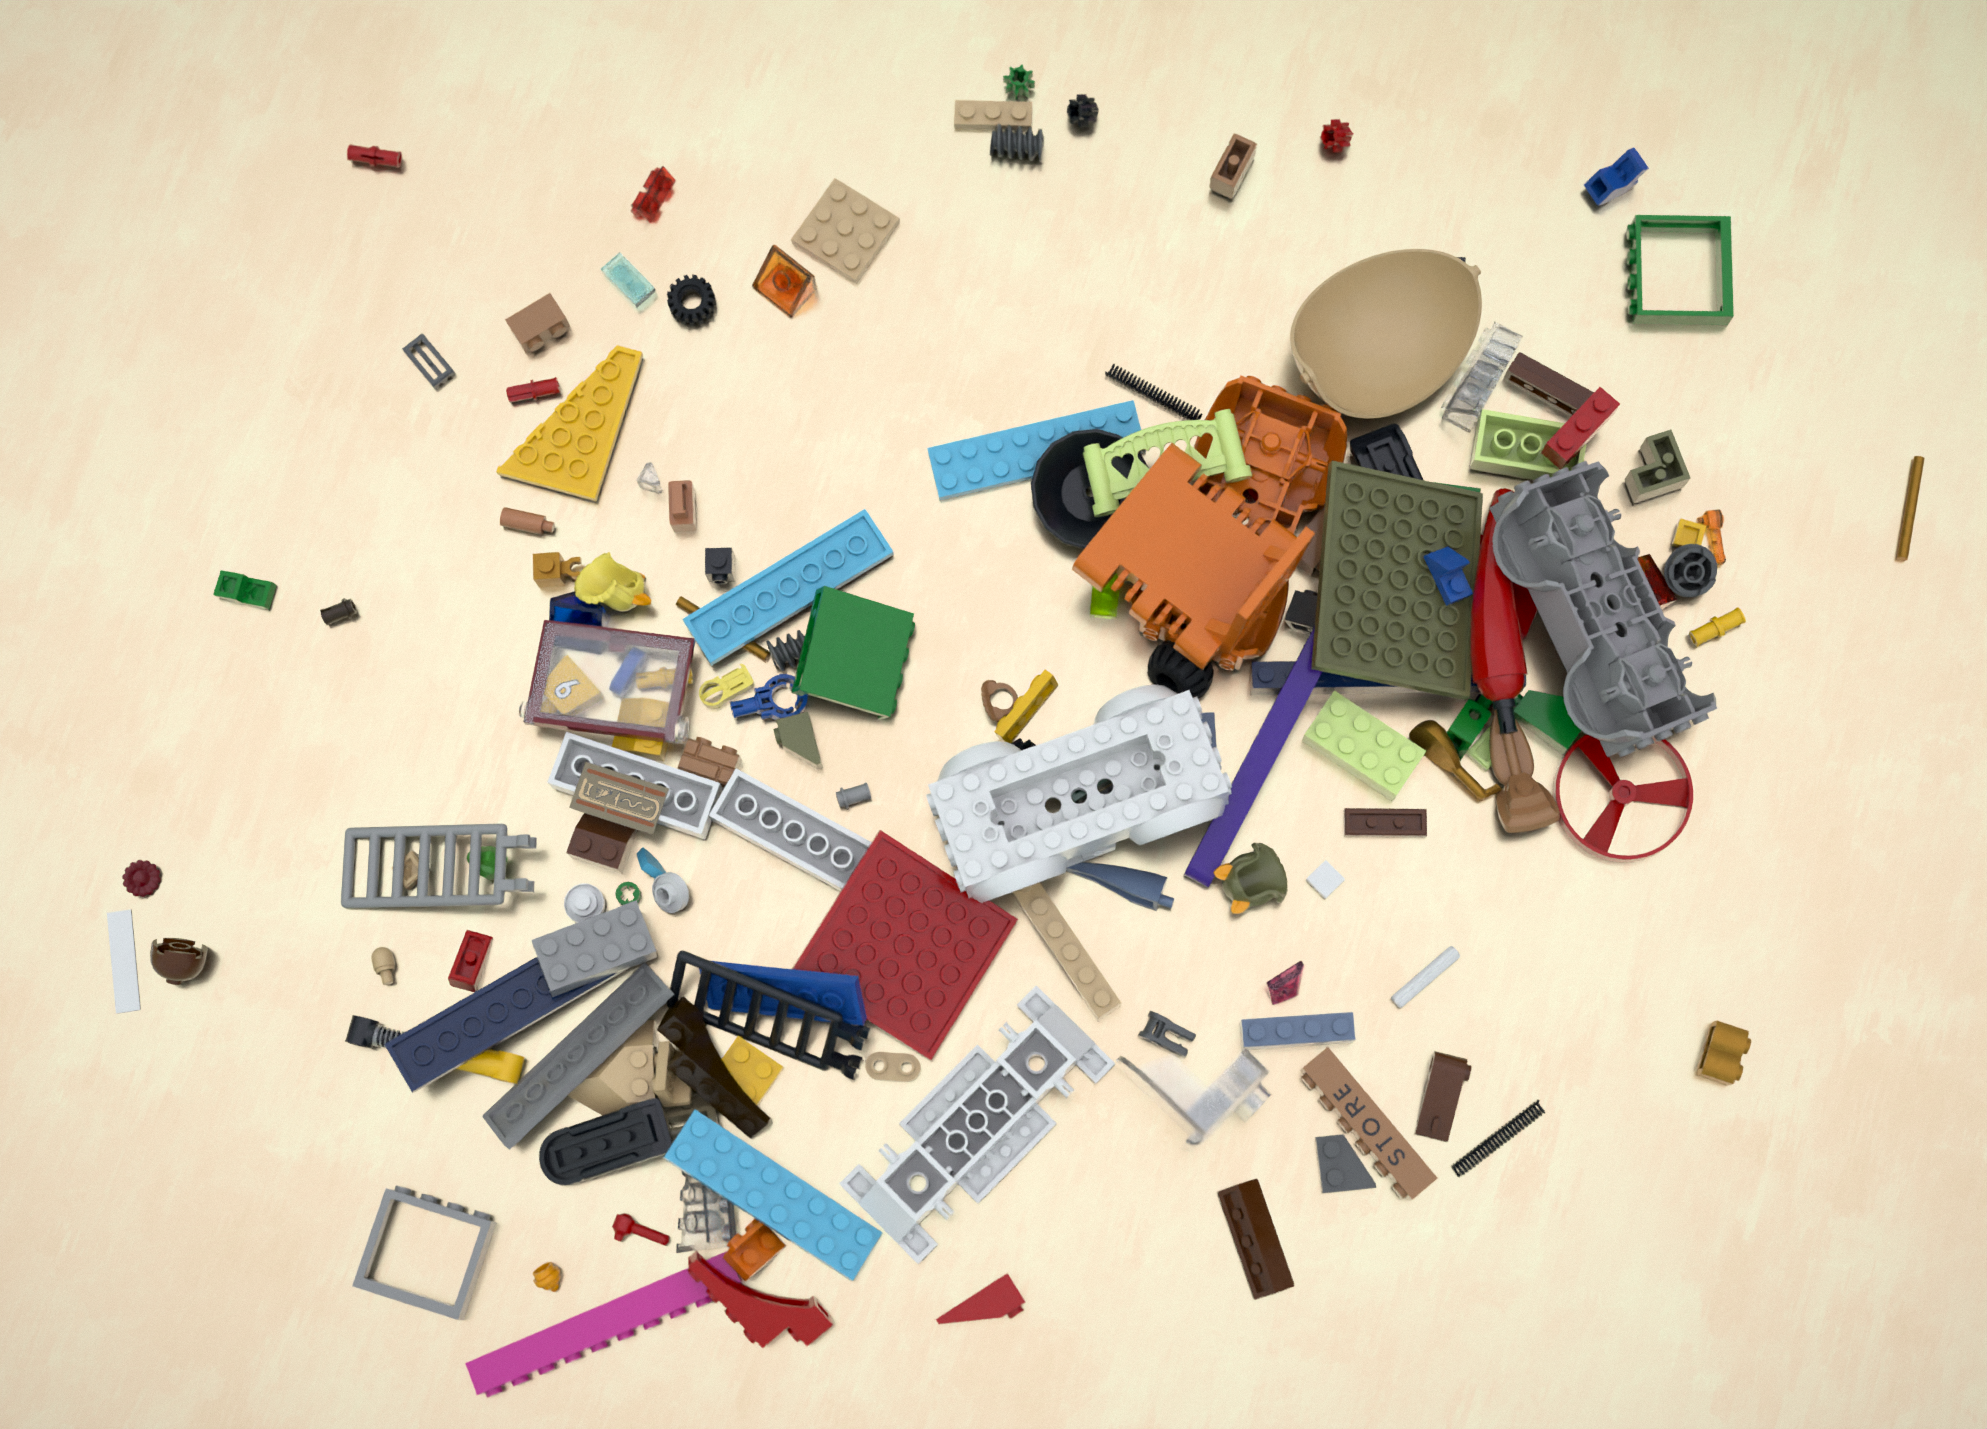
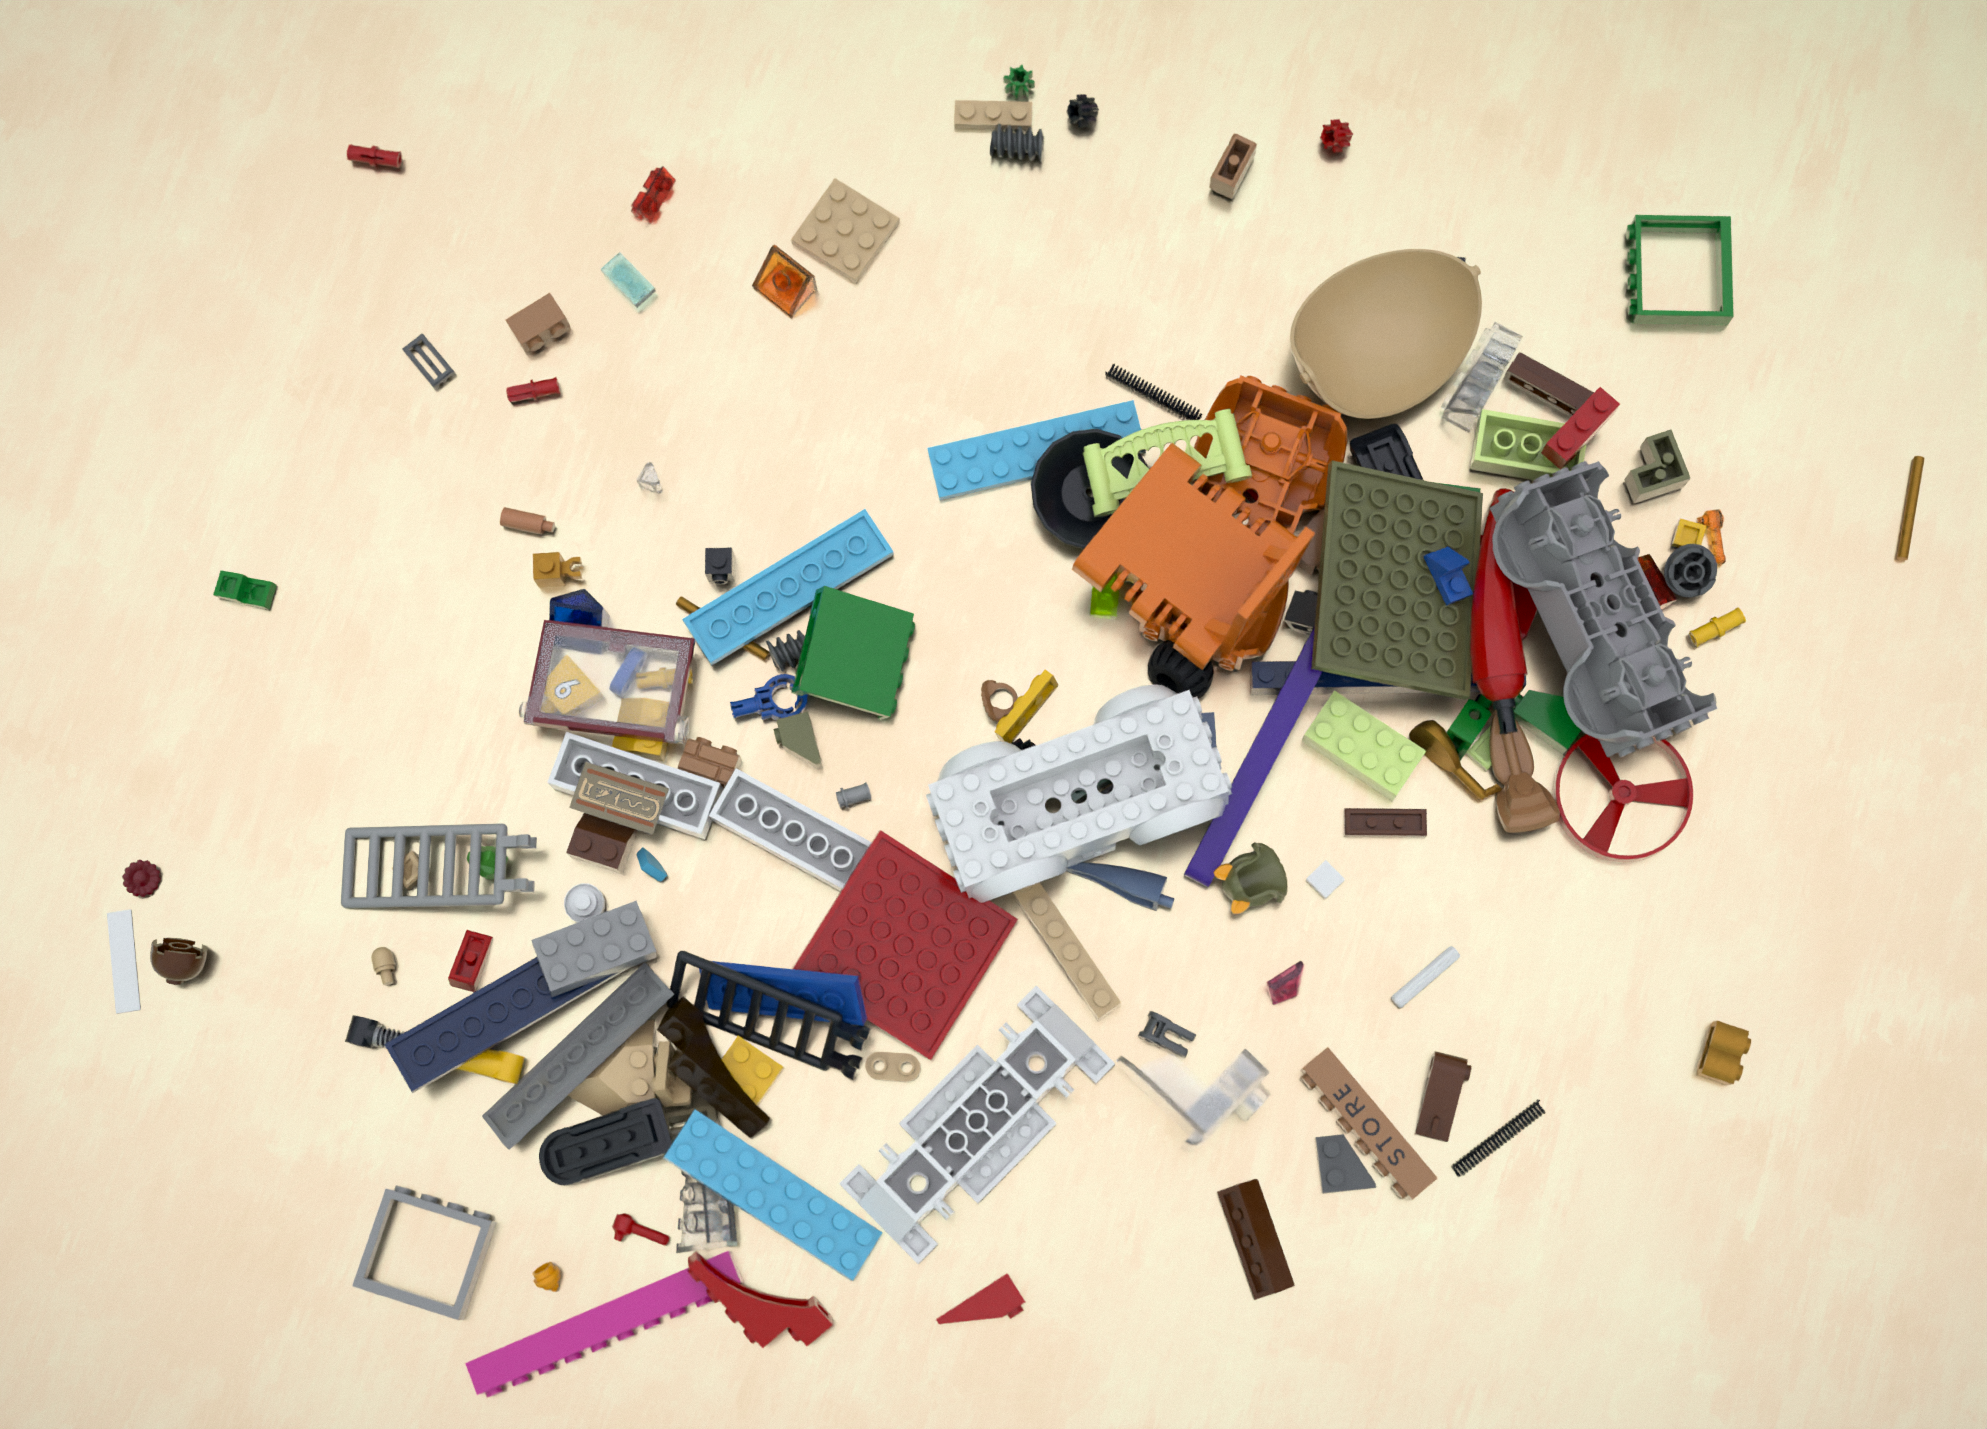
dark brown pin [320,598,357,625] -> none
yellow wing [496,345,643,501] -> none
light yellow hair [574,552,652,612] -> none
green bush [615,881,641,906] -> none
white plate [652,872,689,913] -> none
black tyre [667,274,716,326] -> none
nougat piece [668,480,697,532] -> none
light yellow piece [699,664,755,709] -> none
orange bracket [722,1219,785,1282] -> none
sand blue brick [1240,1012,1356,1050] -> none
blue brick [1584,147,1649,206] -> none

